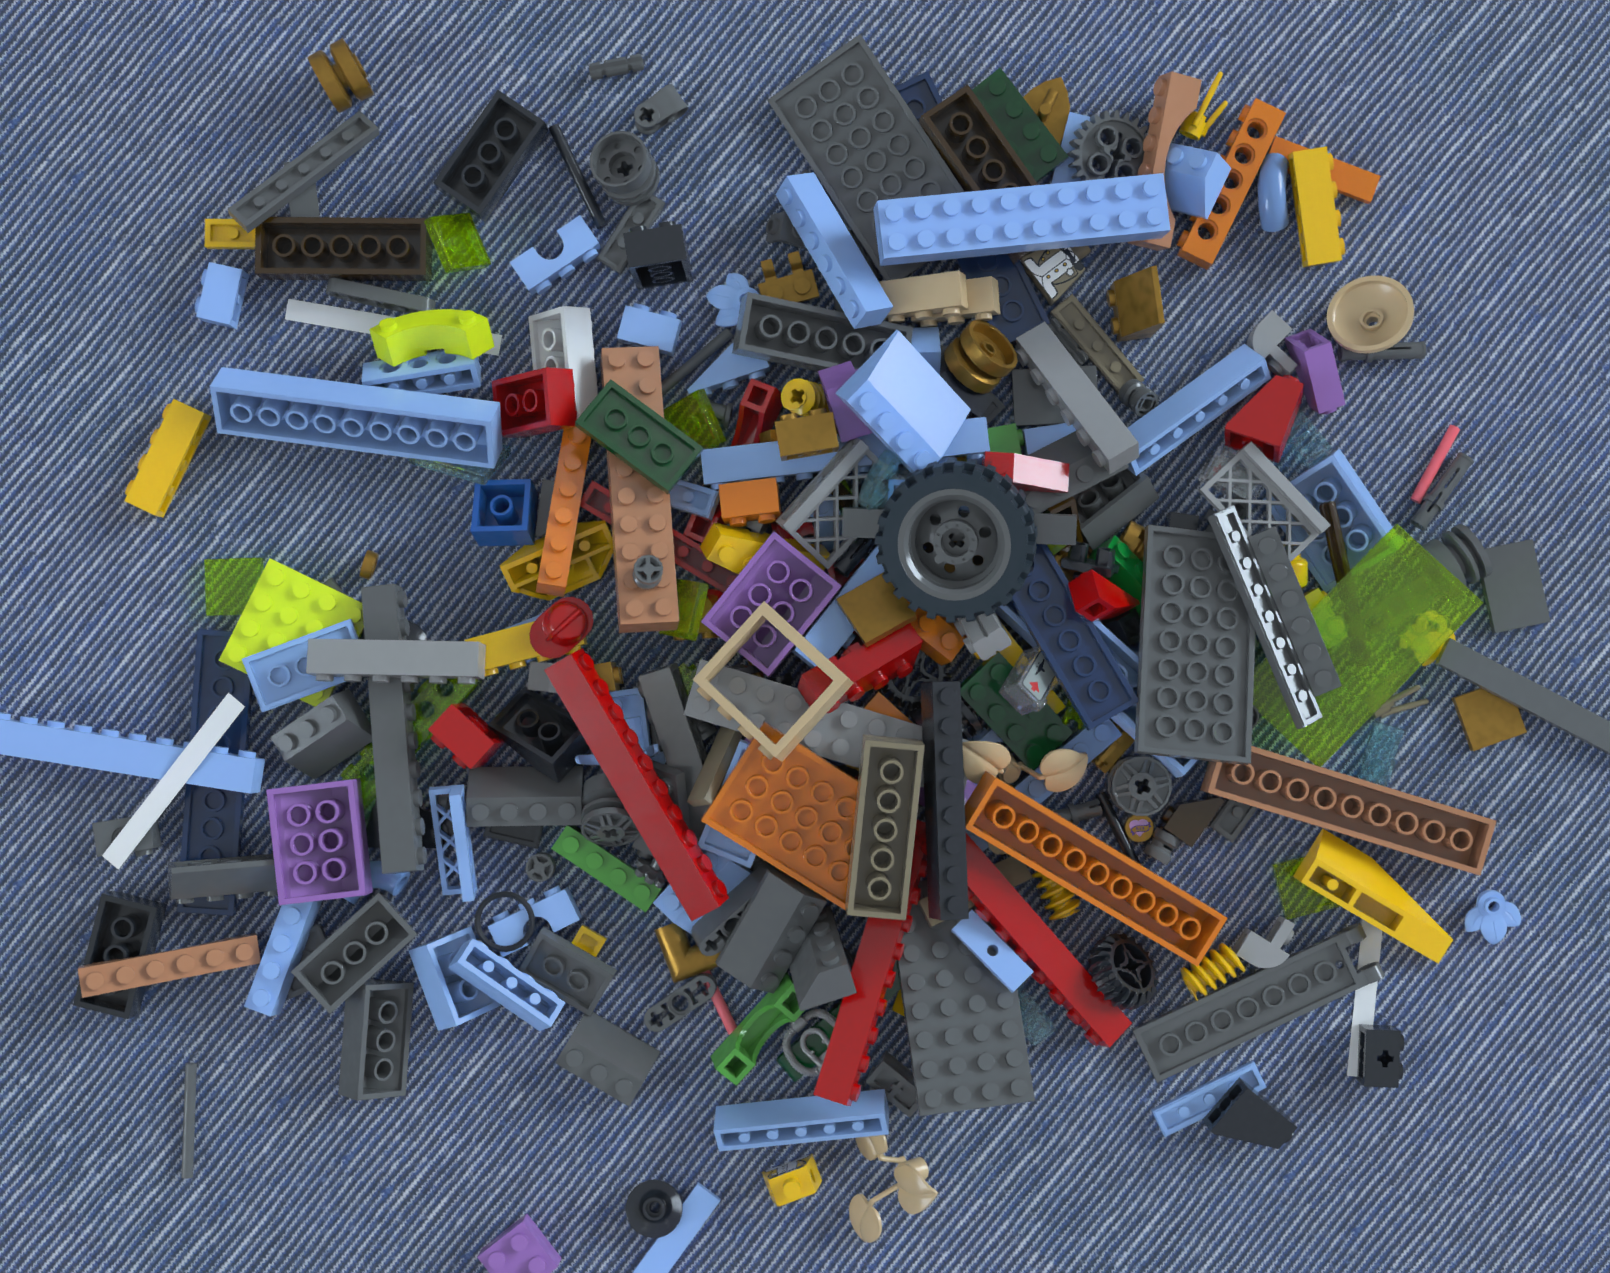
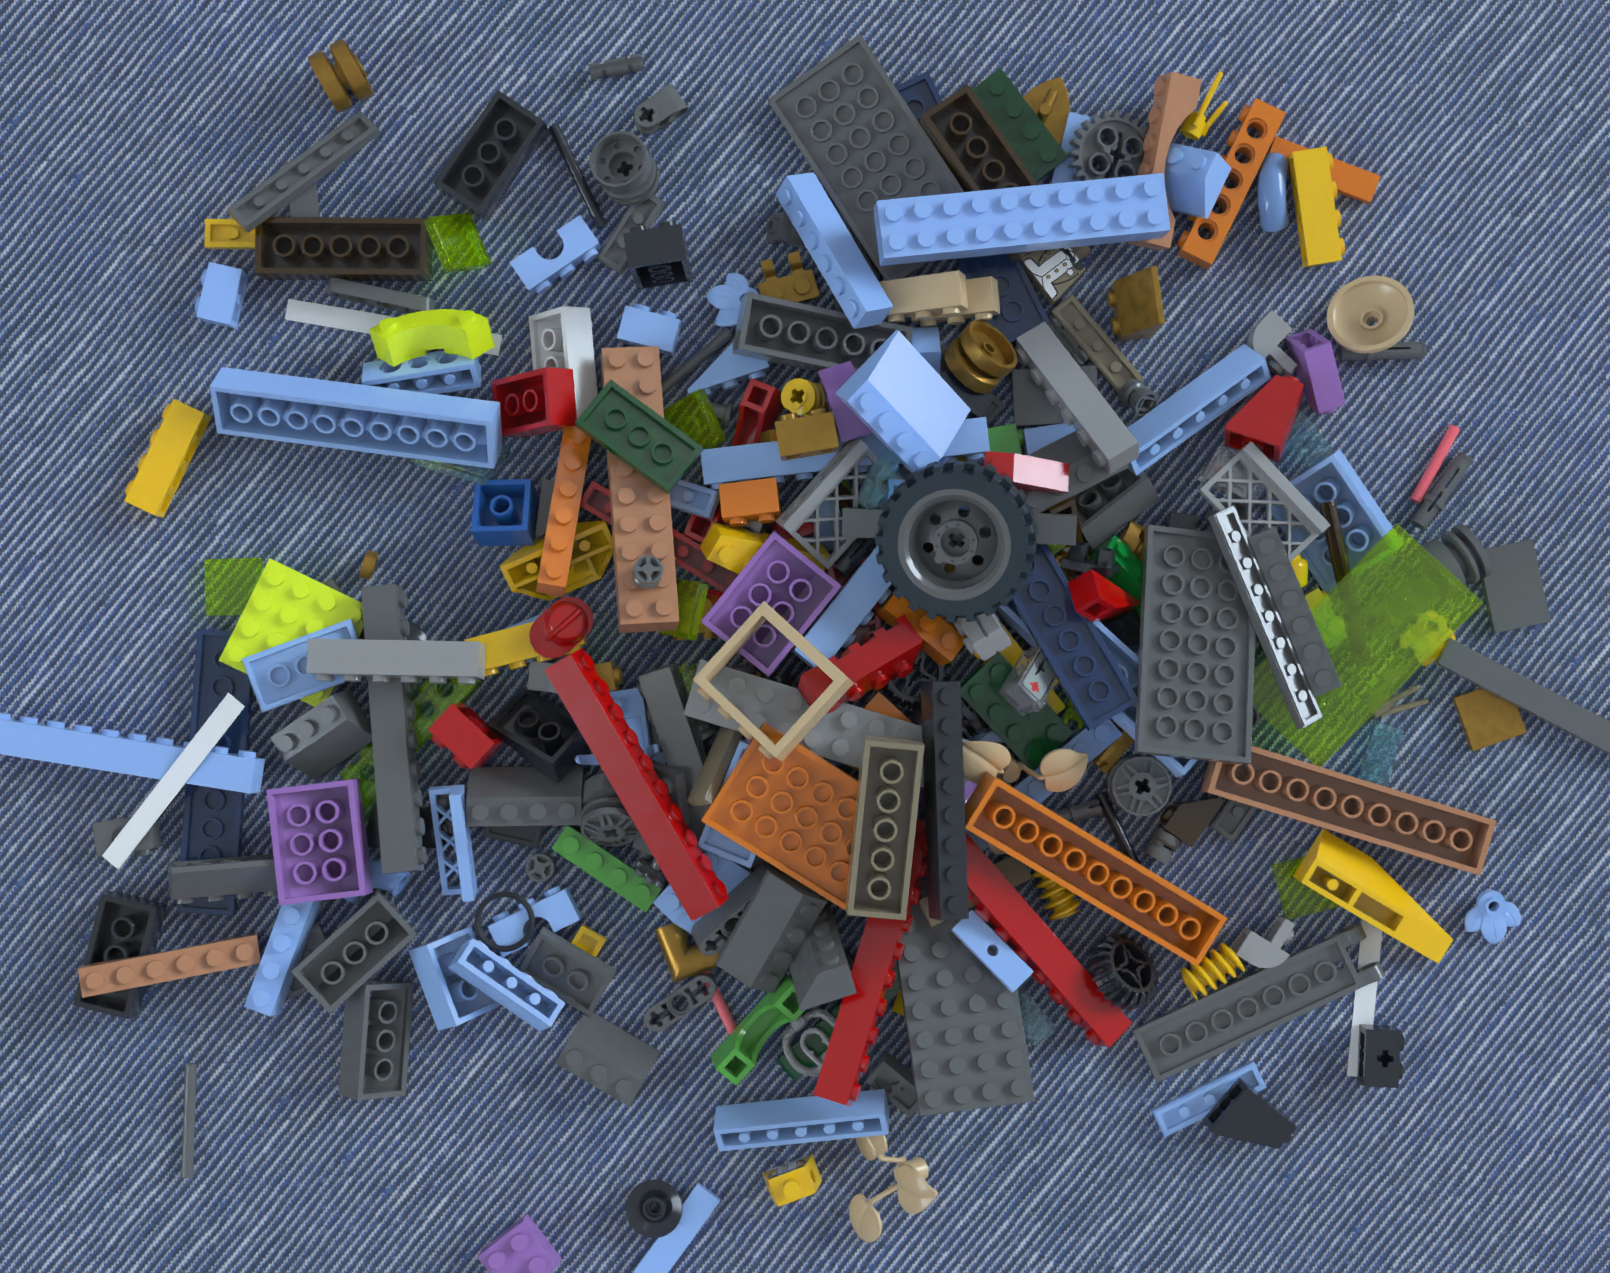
pearl gold tile [836,572,917,647] -> none
pearl gold tile [1124,814,1154,842] -> none

